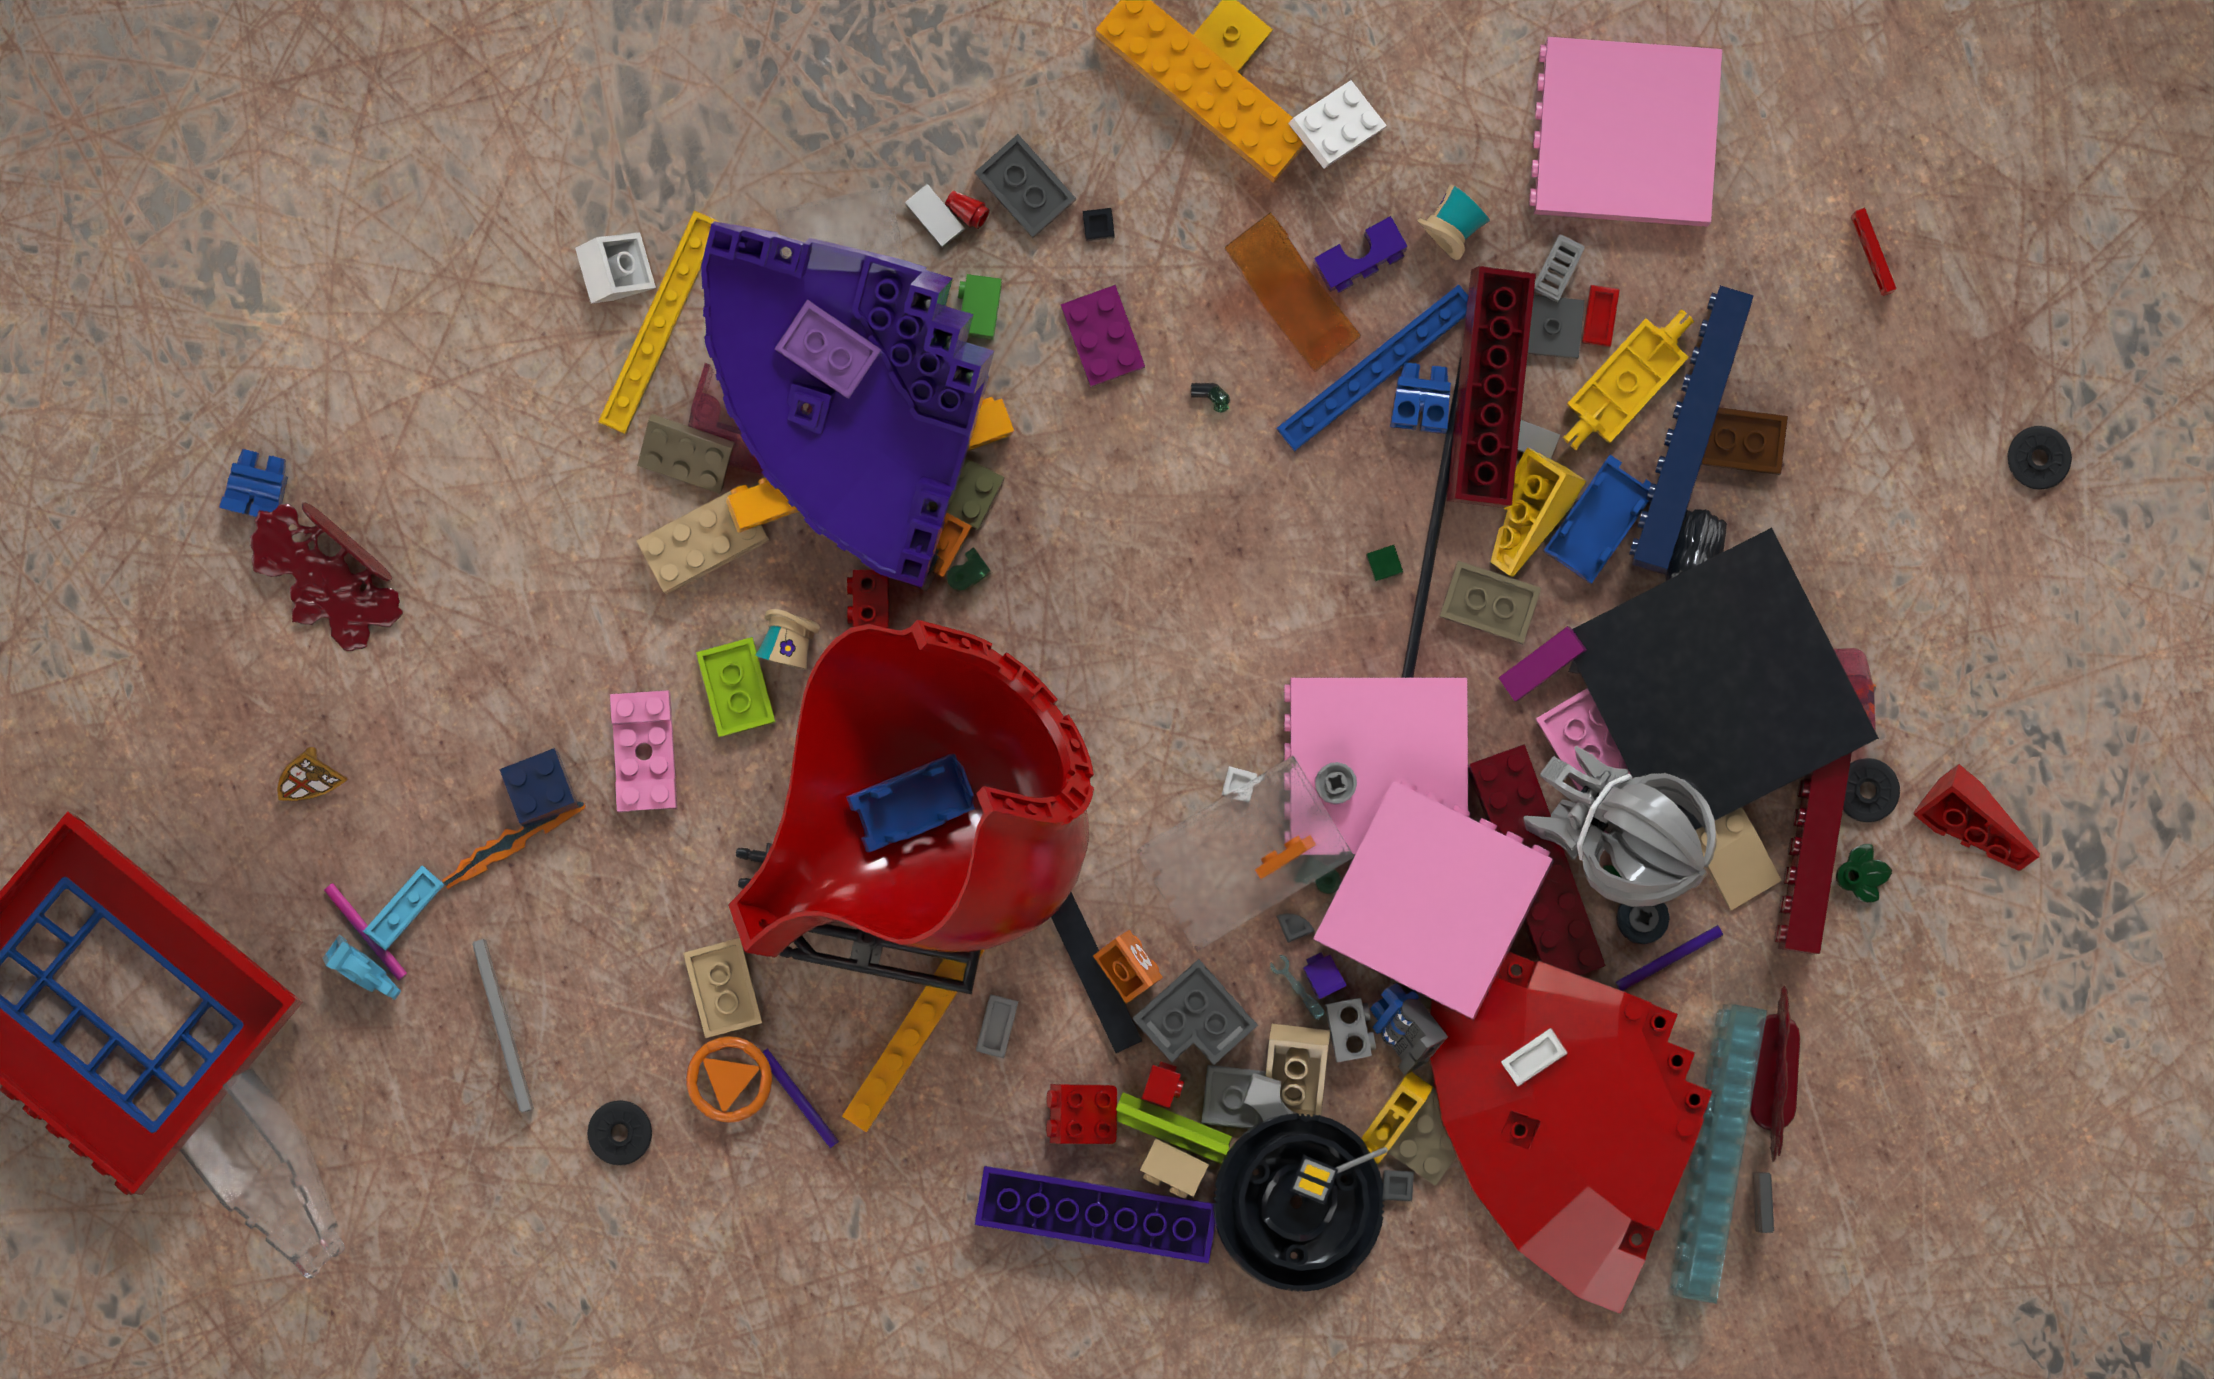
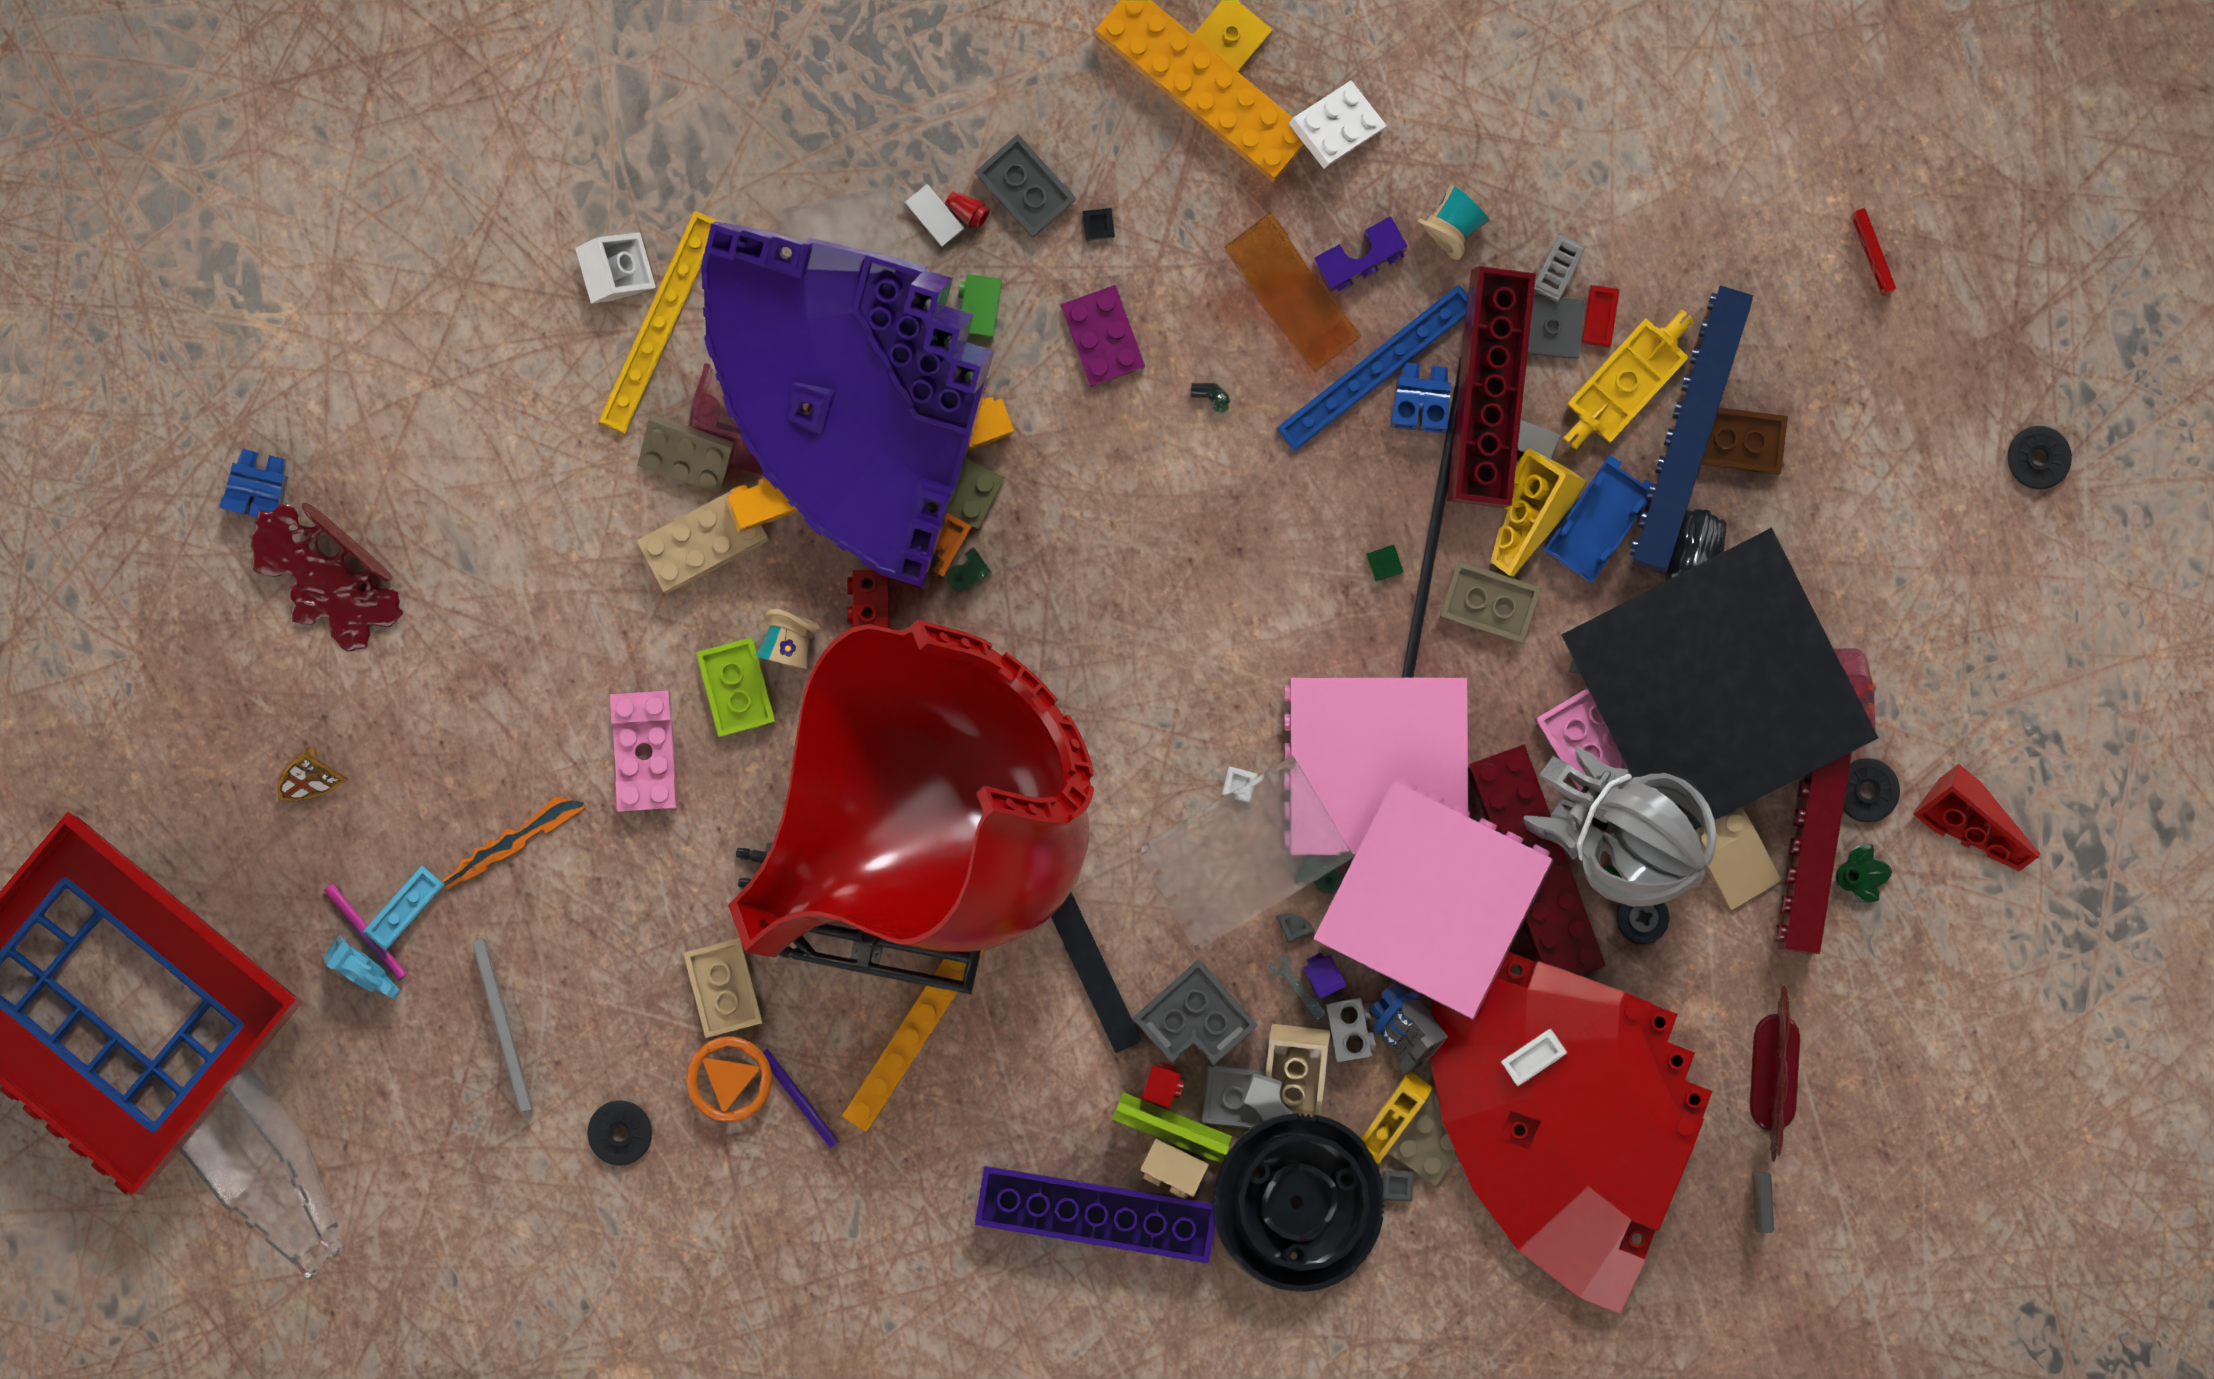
dark blue brick [499,748,579,828] -> none
medium lavender tile [775,300,881,399] -> none
blue piece [846,754,975,852] -> none
light grey tile [975,994,1019,1058] -> none
red bracket [1046,1084,1117,1144] -> none
orange slope [1093,929,1163,1004] -> none
orange plate [1255,835,1316,879] -> none
piece [1290,1147,1388,1205] -> none
light grey wheel [1315,762,1357,804] -> none
magenta tile [1499,626,1586,702] -> none
bright pink brick [1529,37,1722,227] -> none
dark purple bar [1615,925,1723,991] -> none
clear light blue brick [1670,1004,1767,1304] -> none

